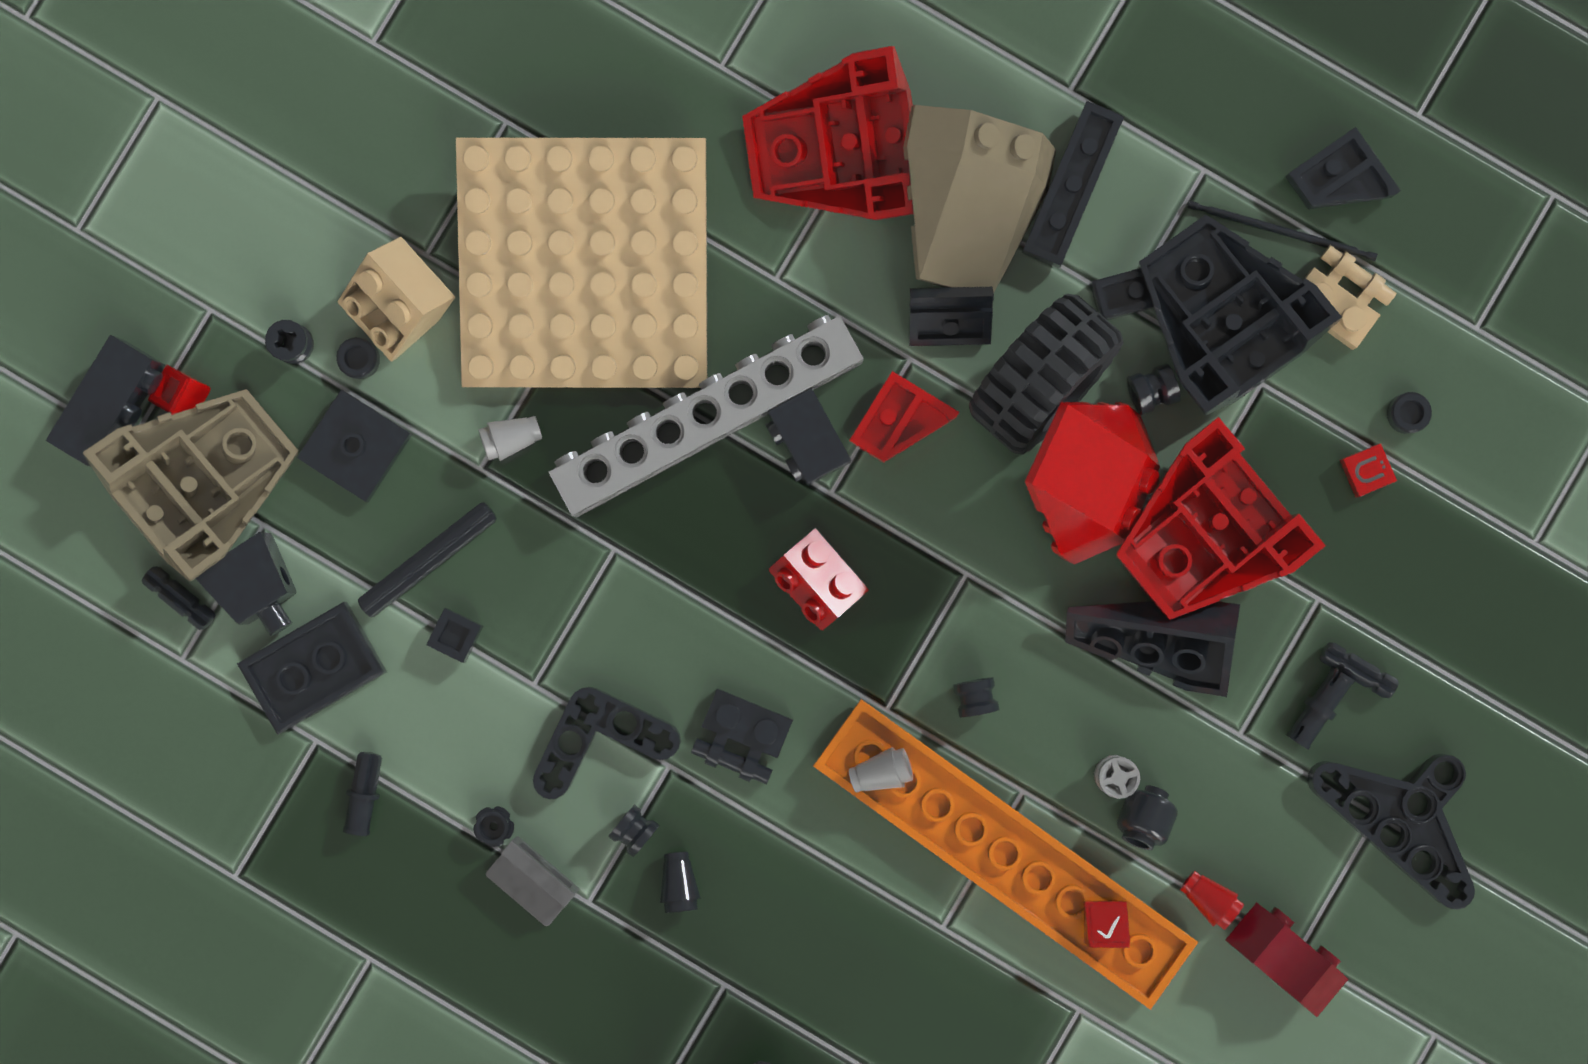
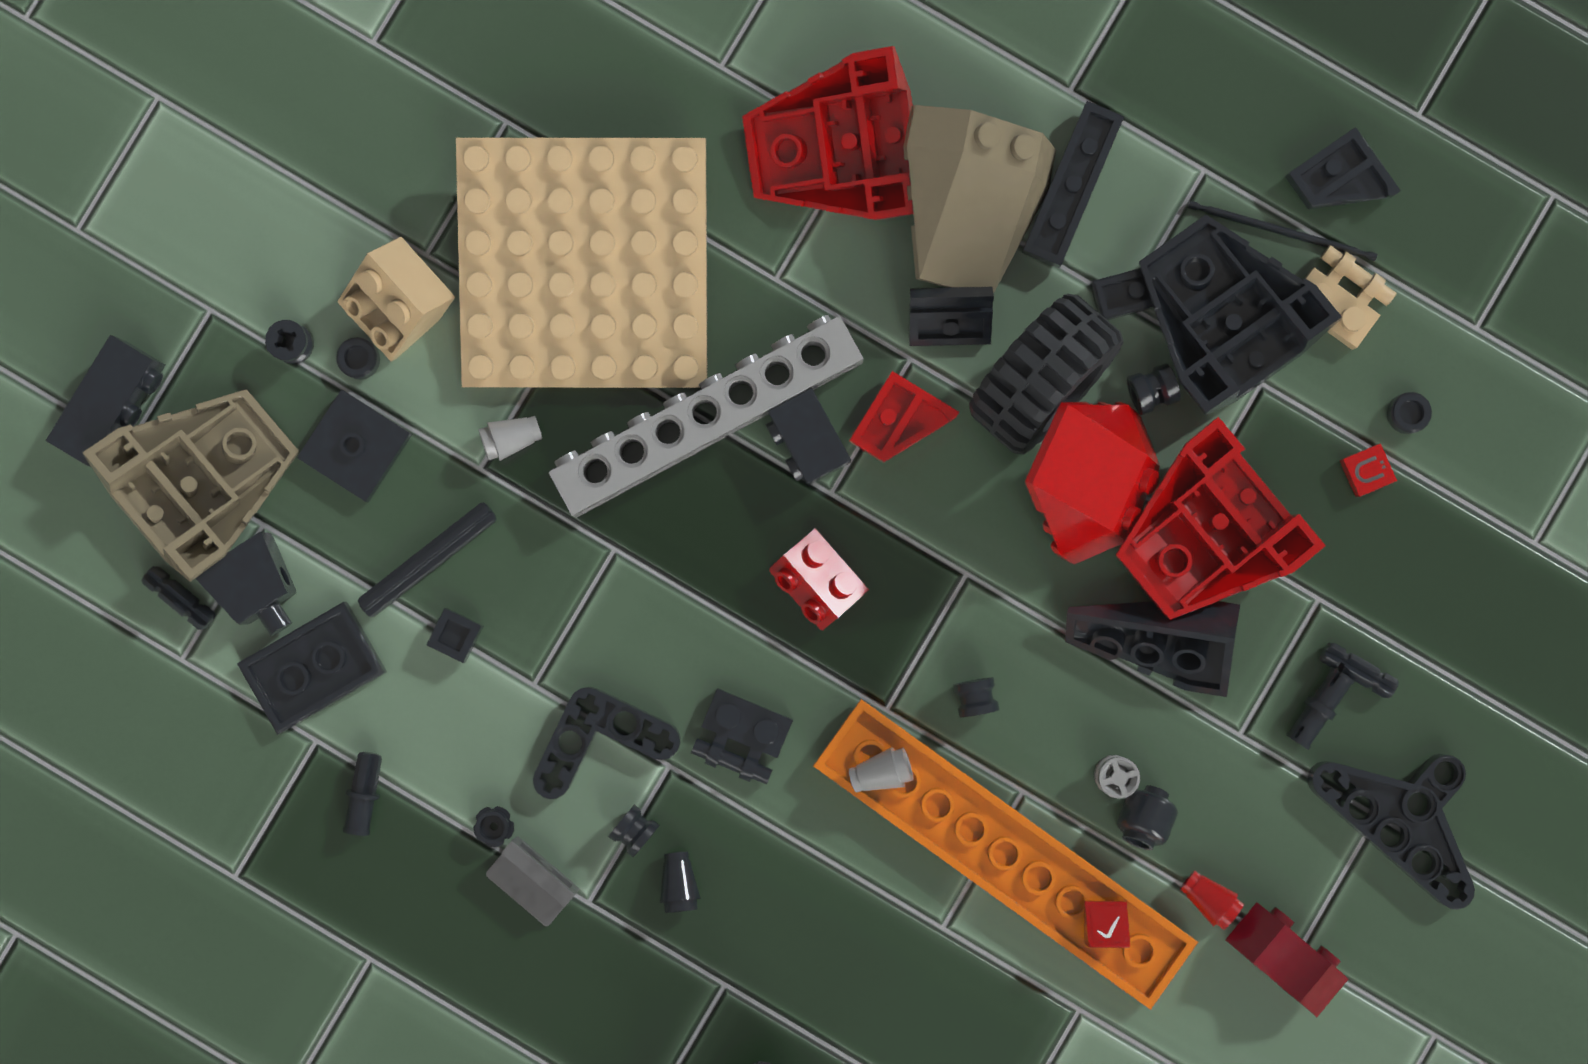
red slope [148,364,211,415] -> none

